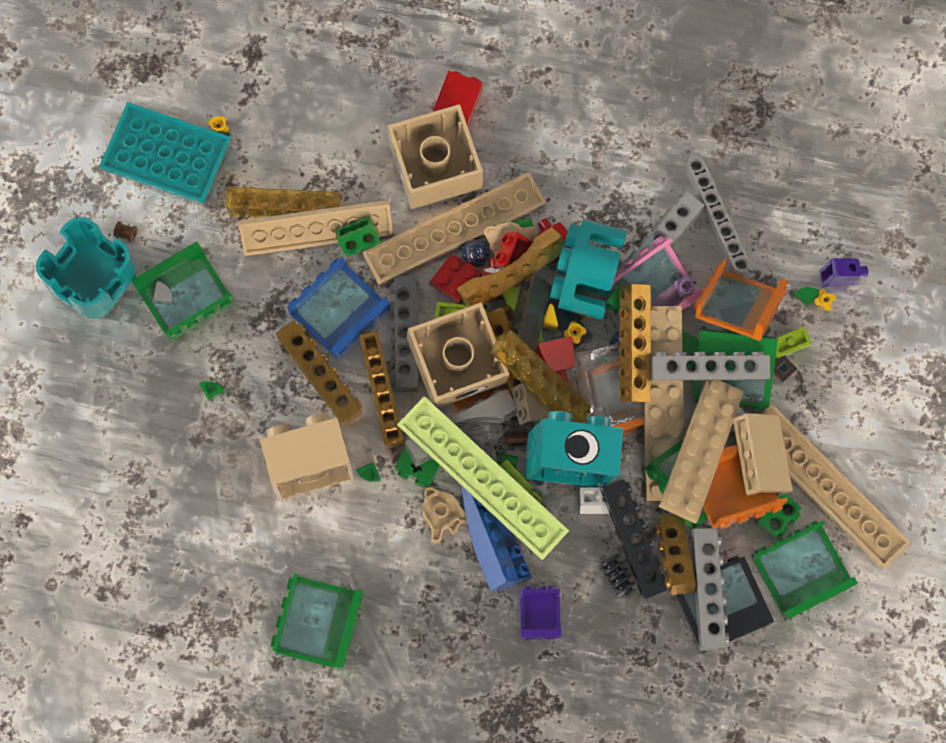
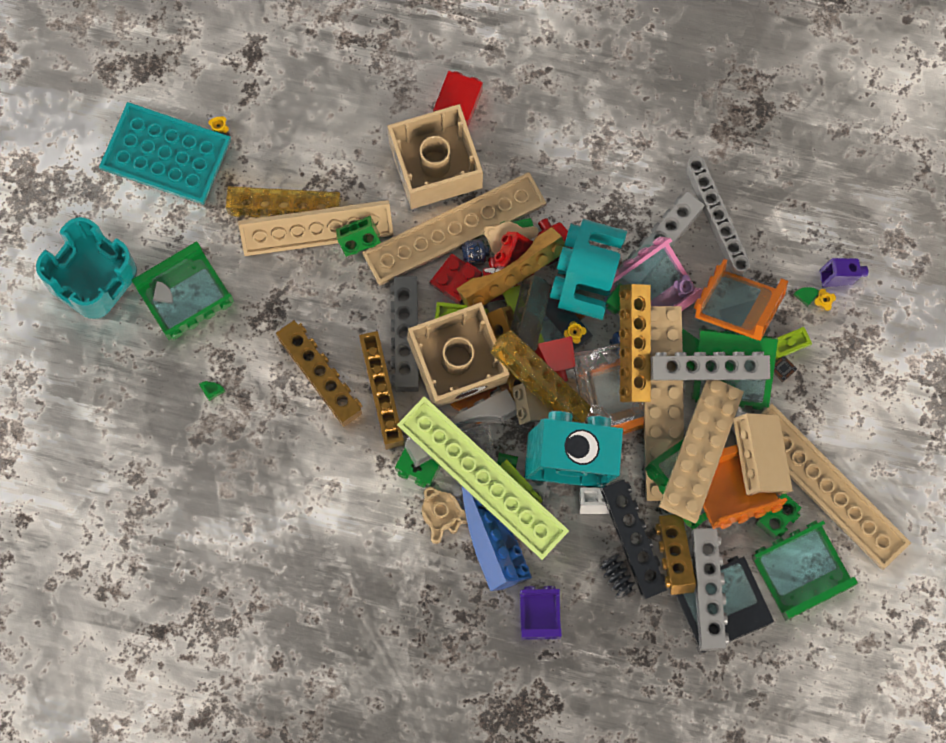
reddish brown bush [113,221,137,242] -> none
tan brick [259,413,354,501] -> none
clear light blue panel [270,573,364,670] -> none
clear light blue panel [287,257,391,359] -> none
green tile [356,462,381,482] -> none
reddish brown slope [507,431,527,446] -> none
yellow slope [541,304,558,331] -> none

